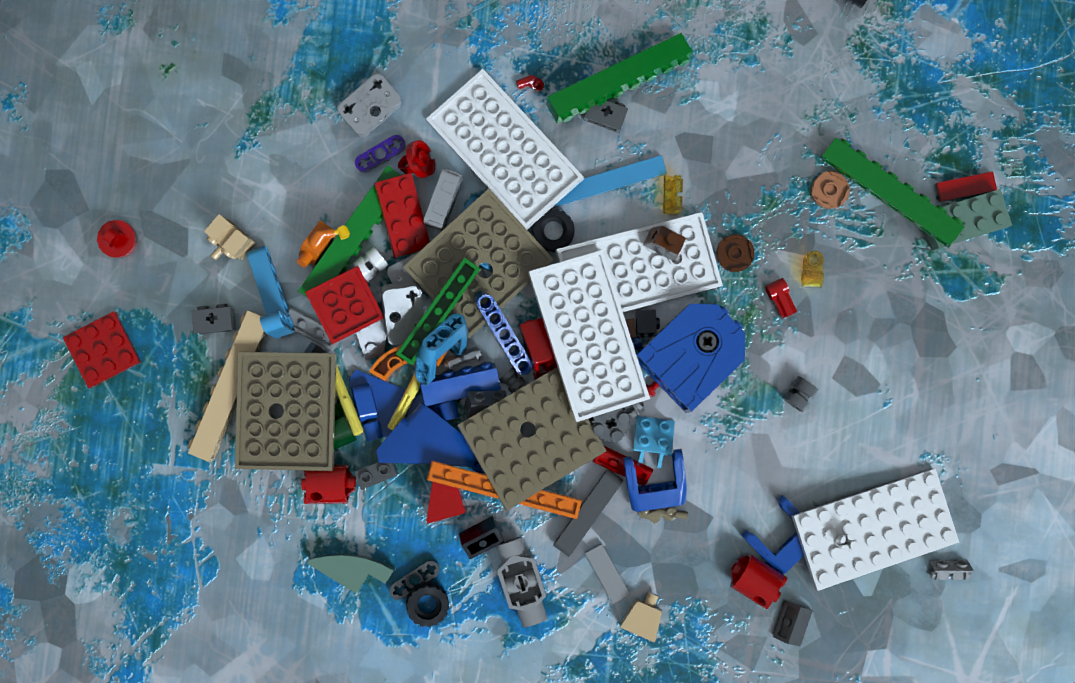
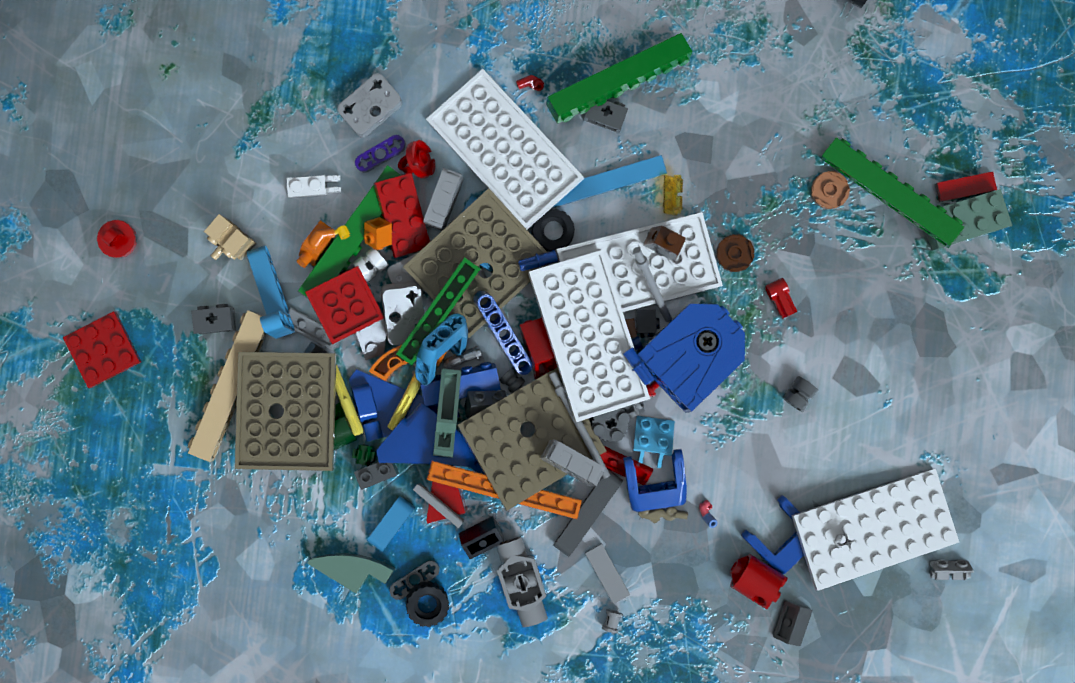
red cylinder [301,465,356,504] -> none
tan torso [619,592,662,642] -> none
clear yellow piece [801,251,824,288] -> none
none -> white hinge [287,175,341,198]
none -> dark green gear [351,444,376,466]
none -> orange brick [364,217,392,250]
none -> dark azure beam [367,496,415,552]
none -> light grey tile [413,483,464,528]
none -> sand green slope [433,369,461,458]
none -> blue axle [518,250,558,271]
none -> light grey axle [540,440,606,487]
none -> light grey bar [549,371,610,479]
none -> light grey bush [602,609,623,633]
none -> blue axle [623,347,654,385]
none -> light grey bar [633,247,672,322]
none -> arm [699,500,718,528]

